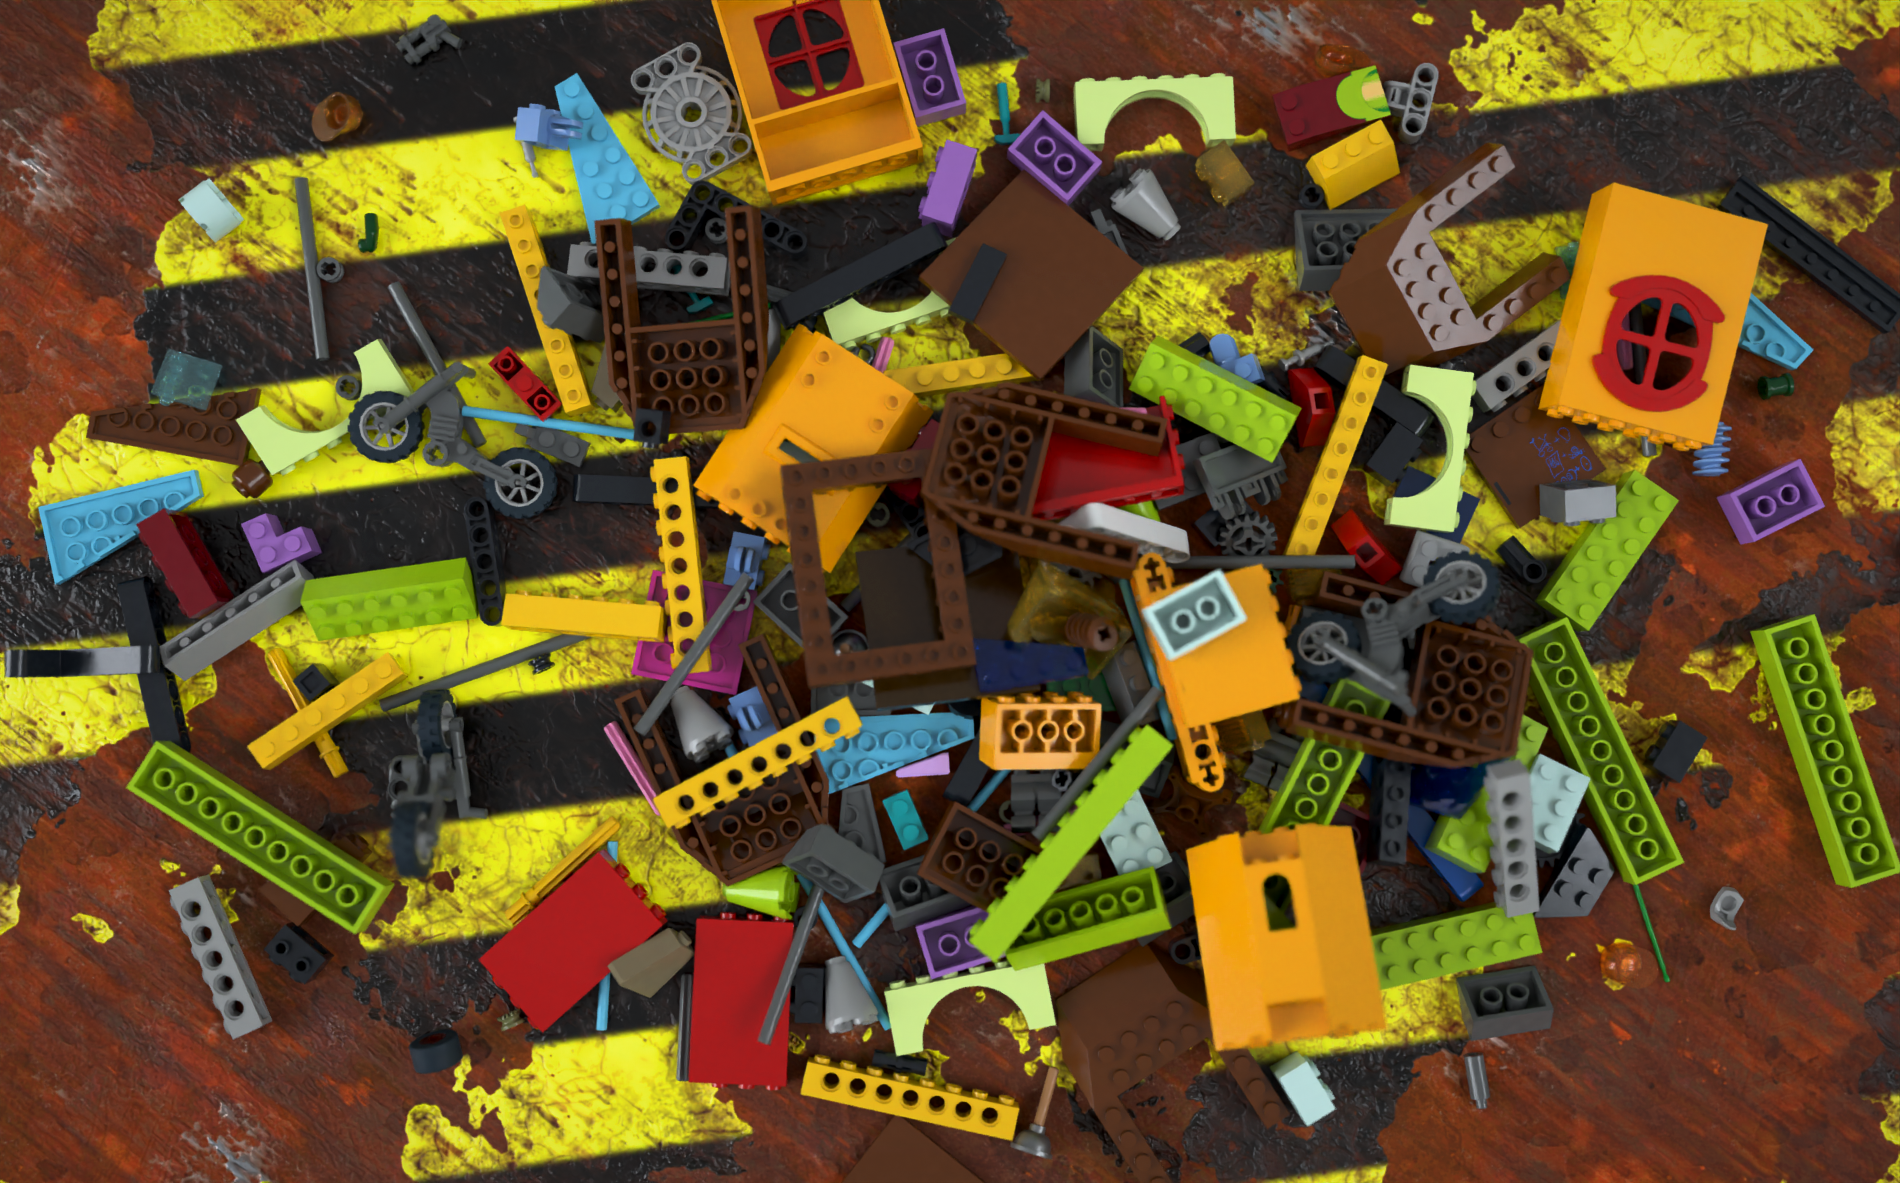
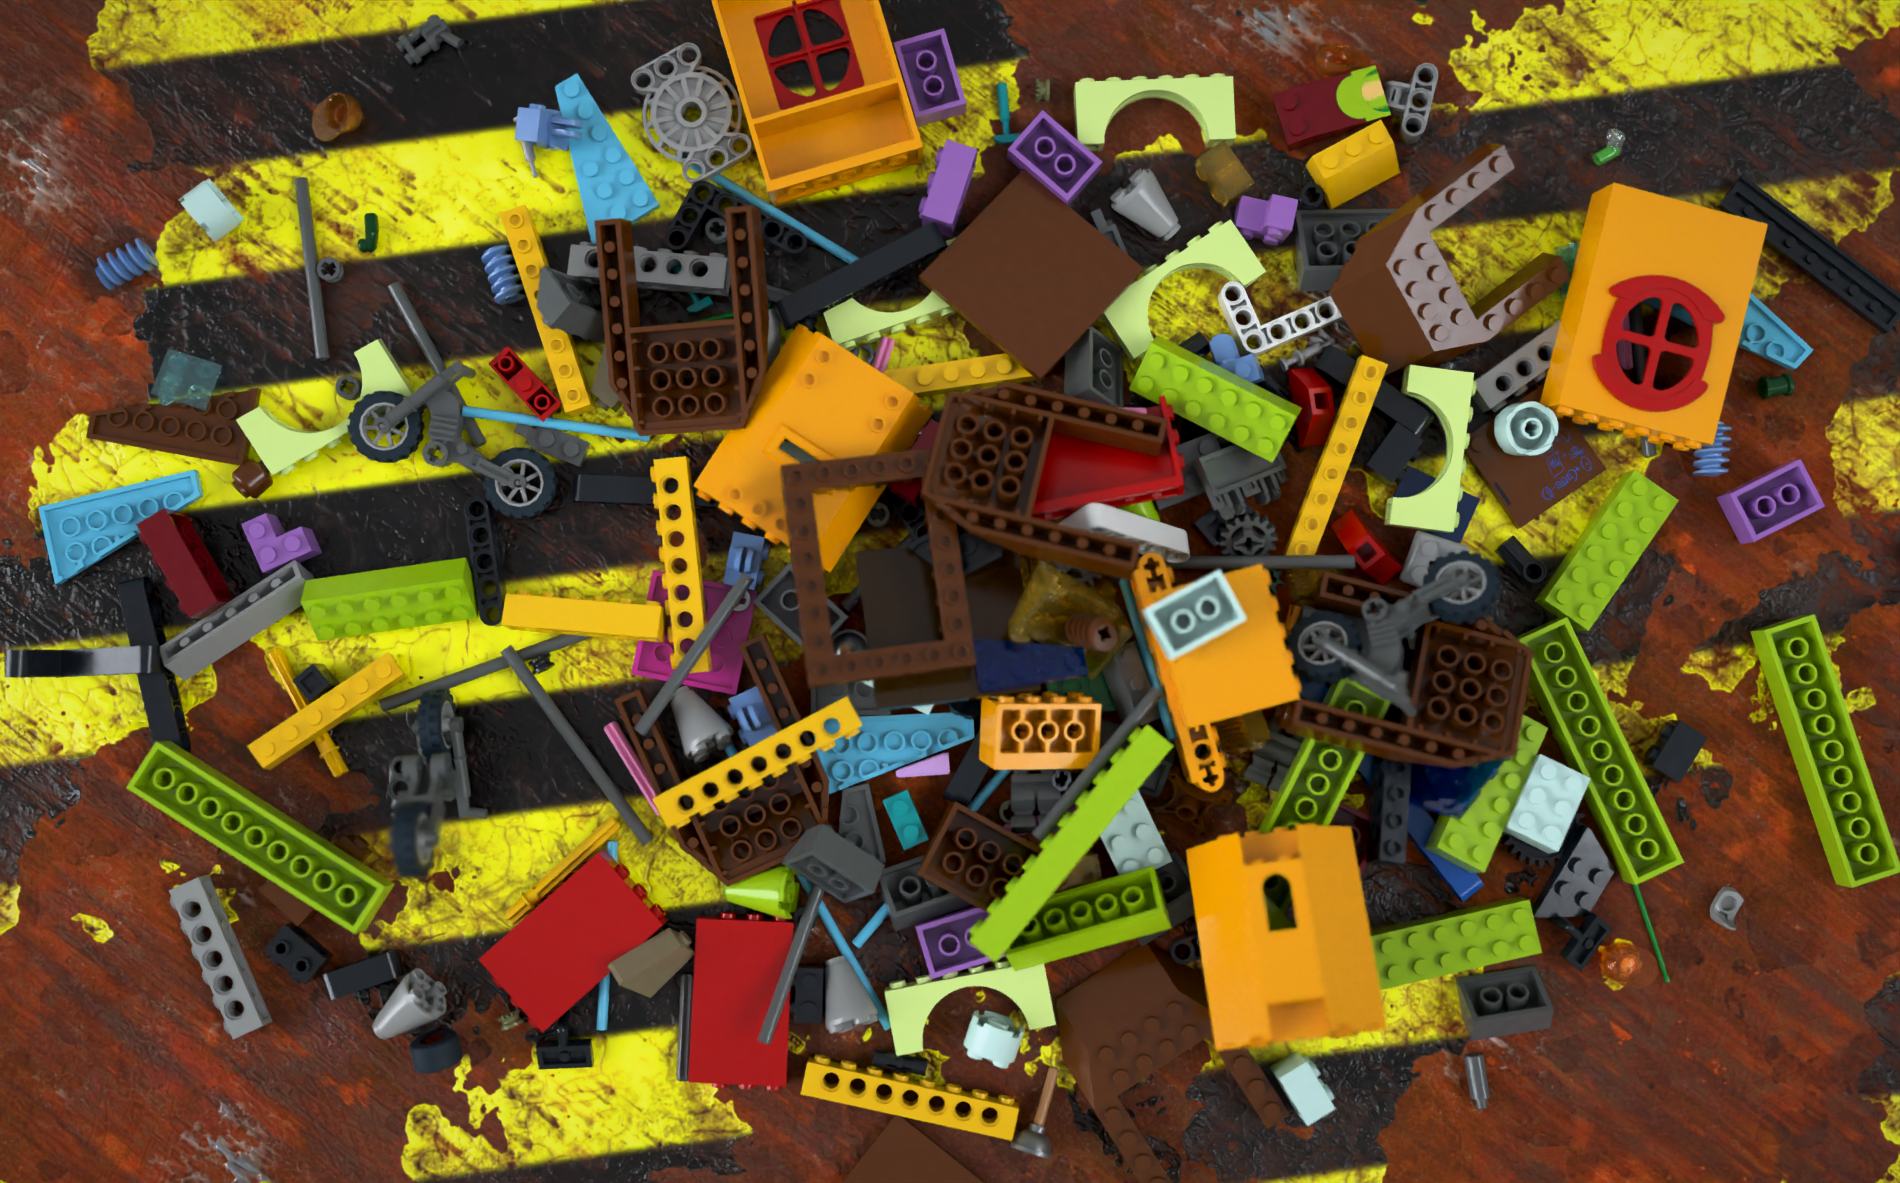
black brick [633,408,671,449] -> none
black tile [948,243,1007,325] -> none
light grey brick [1484,759,1539,918] -> none
brick [1539,479,1616,526] -> none
none -> medium blue piece [95,238,160,290]
none -> black beam [321,949,404,1001]
none -> light grey cone [372,968,447,1039]
none -> medium blue piece [481,244,526,305]
none -> dark grey piece [500,645,654,846]
none -> black plate [536,1010,594,1070]
none -> medium azure piece [675,153,860,264]
none -> light aqua brick [964,1010,1025,1069]
none -> yellowish green arch [1101,219,1266,363]
none -> white beam [1218,281,1343,356]
none -> medium lavender brick [1233,194,1298,245]
none -> light aqua brick [1494,401,1558,456]
none -> black plate [1547,912,1612,971]
none -> arm [1593,128,1625,166]

